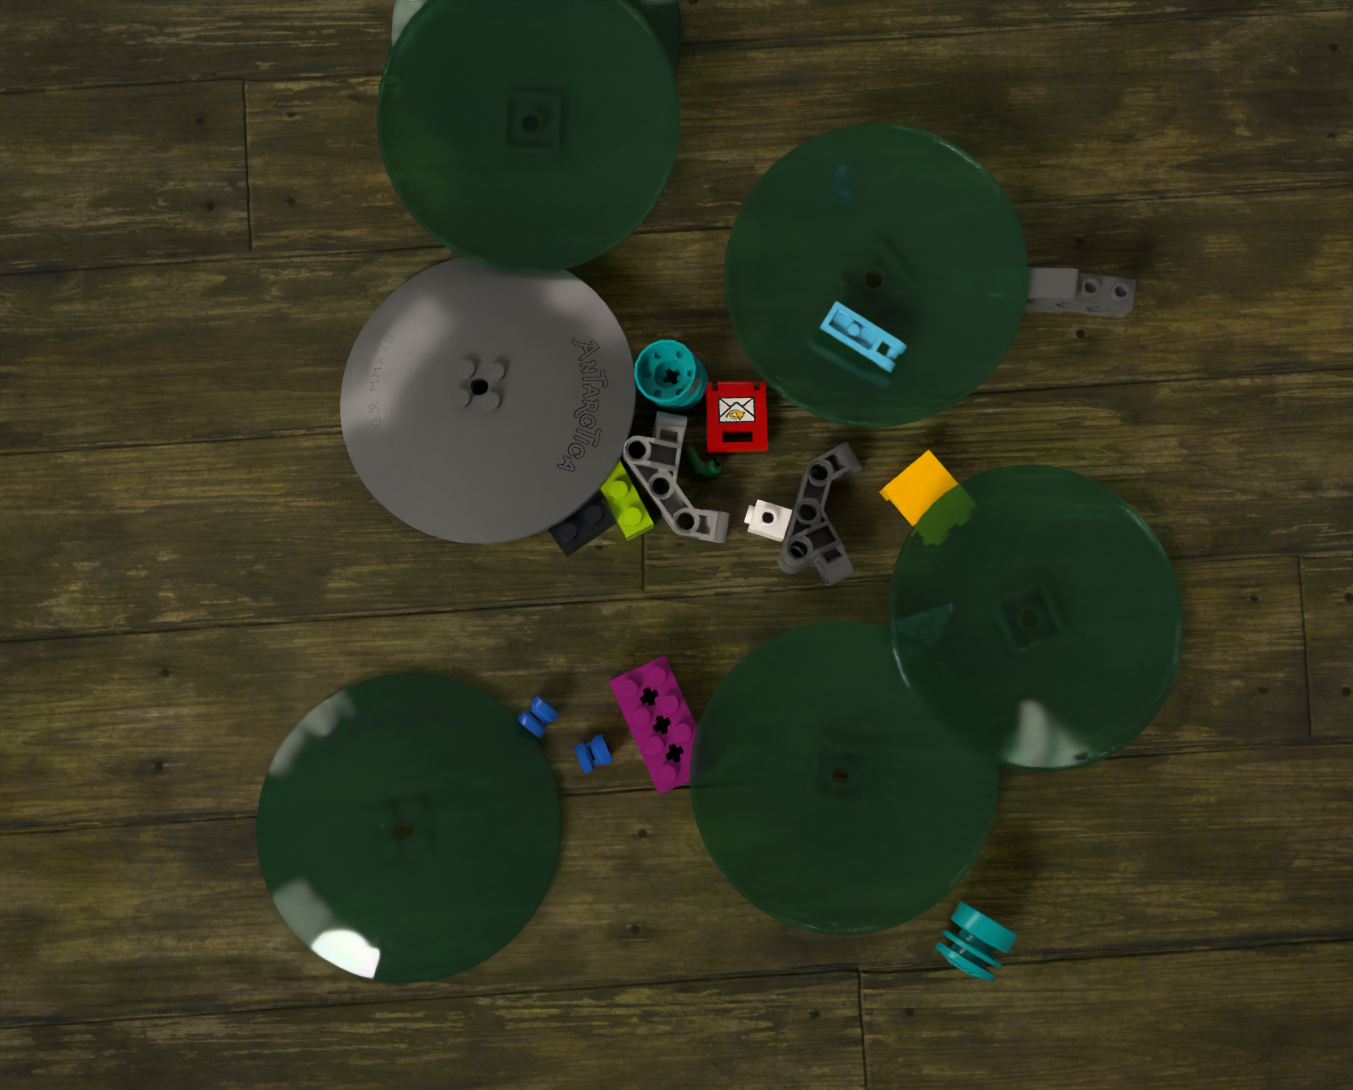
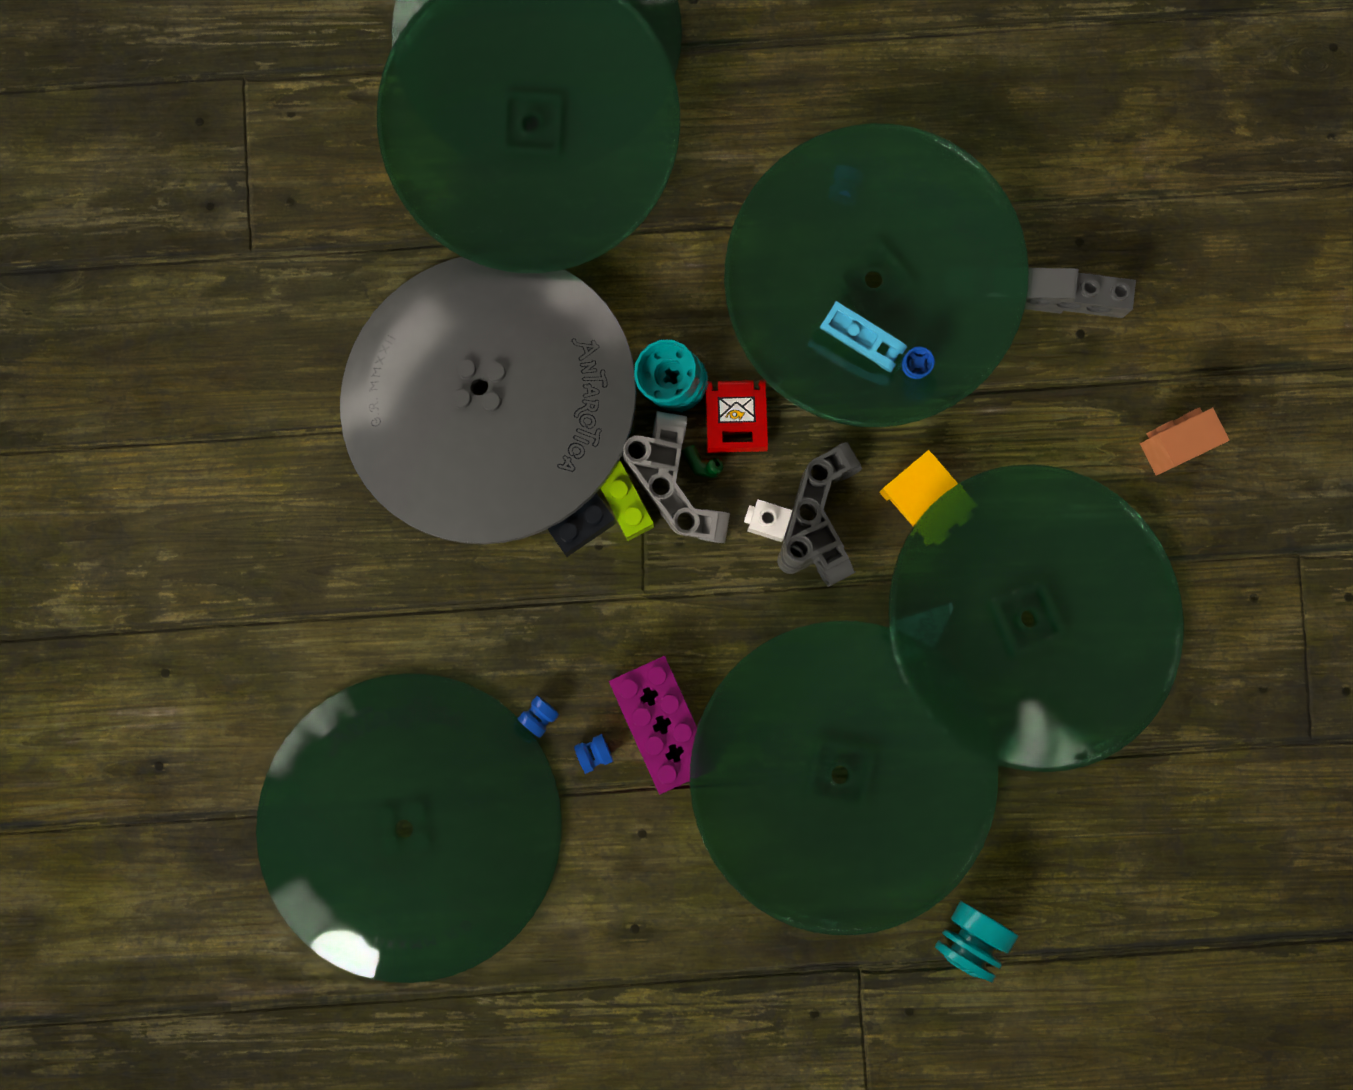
none -> blue wheel [901,346,935,379]
none -> nougat brick [1140,407,1230,475]

